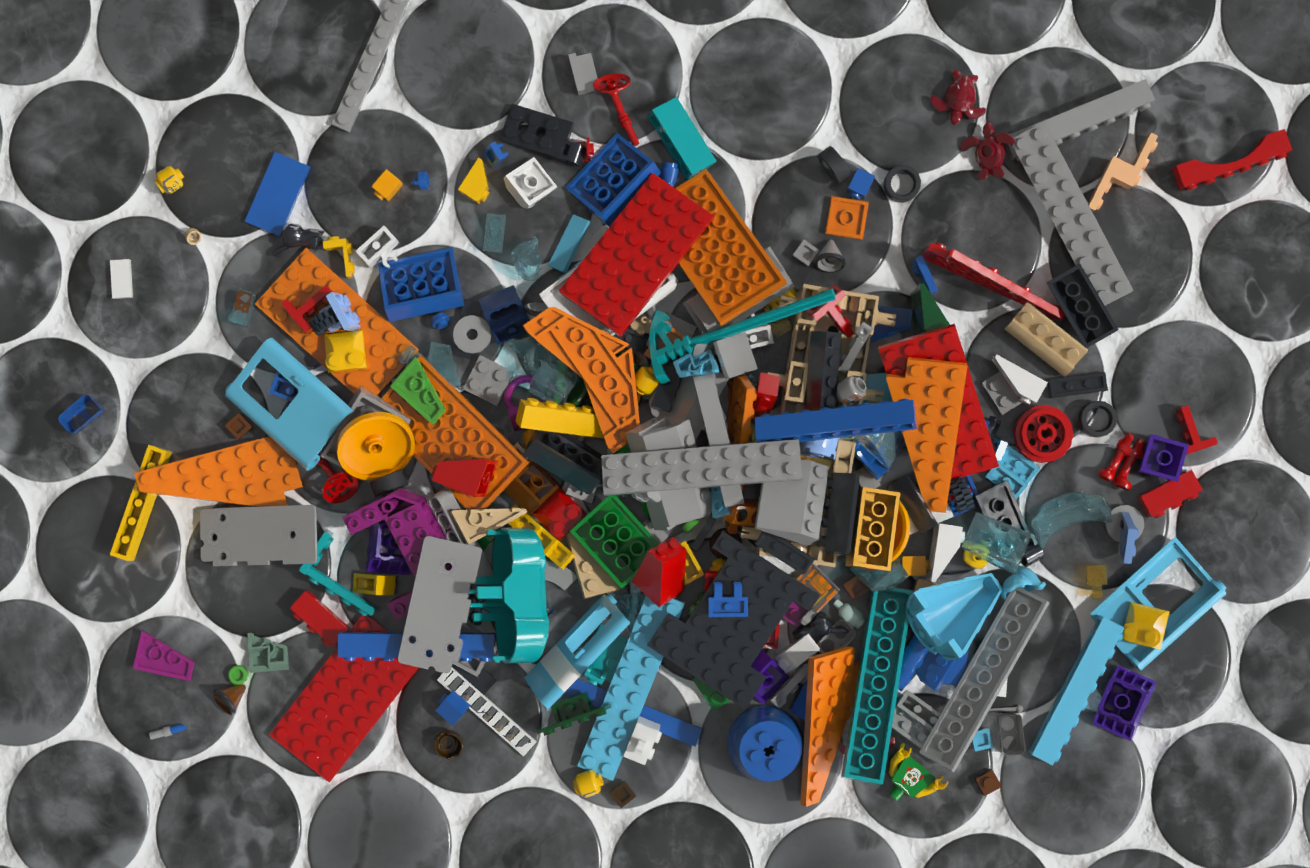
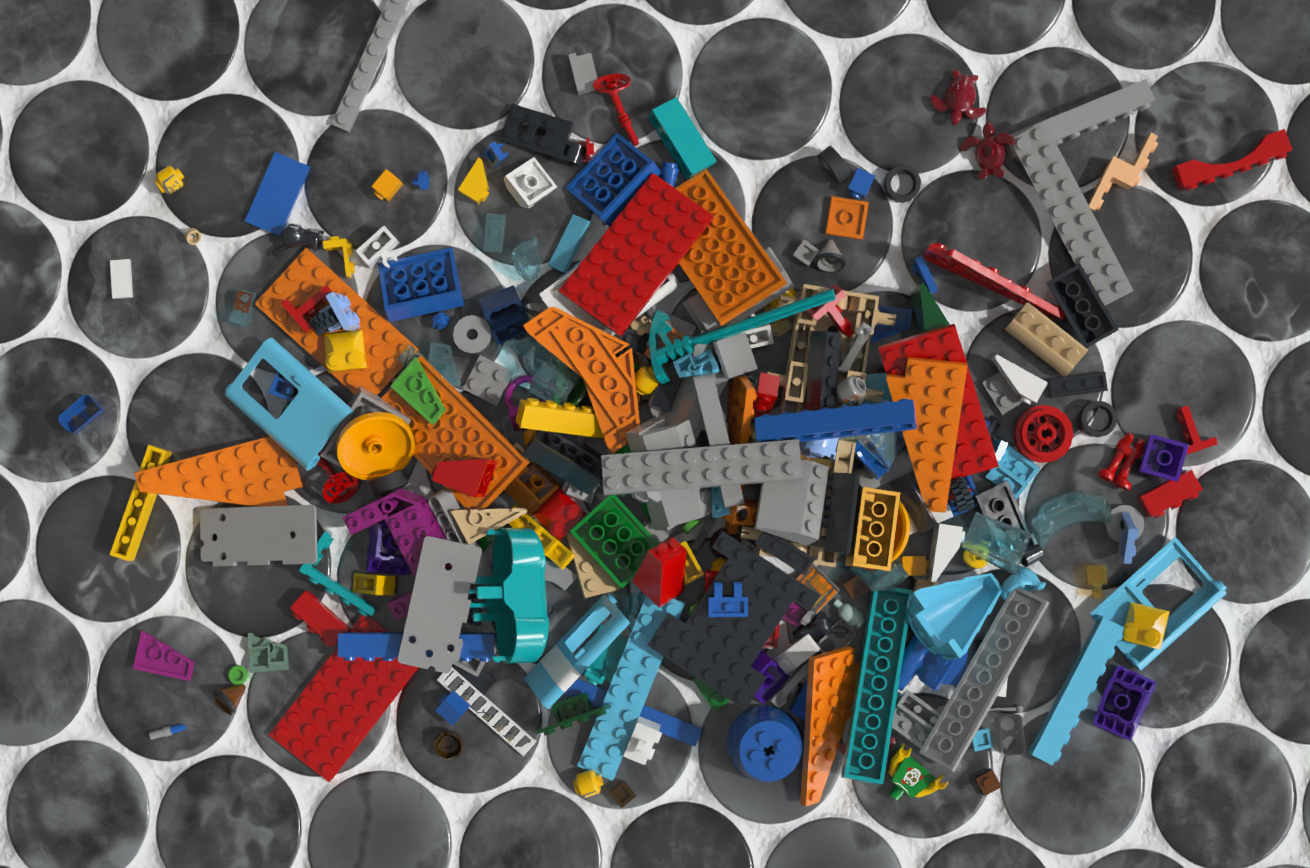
reddish brown plate [225,413,253,440] -> none

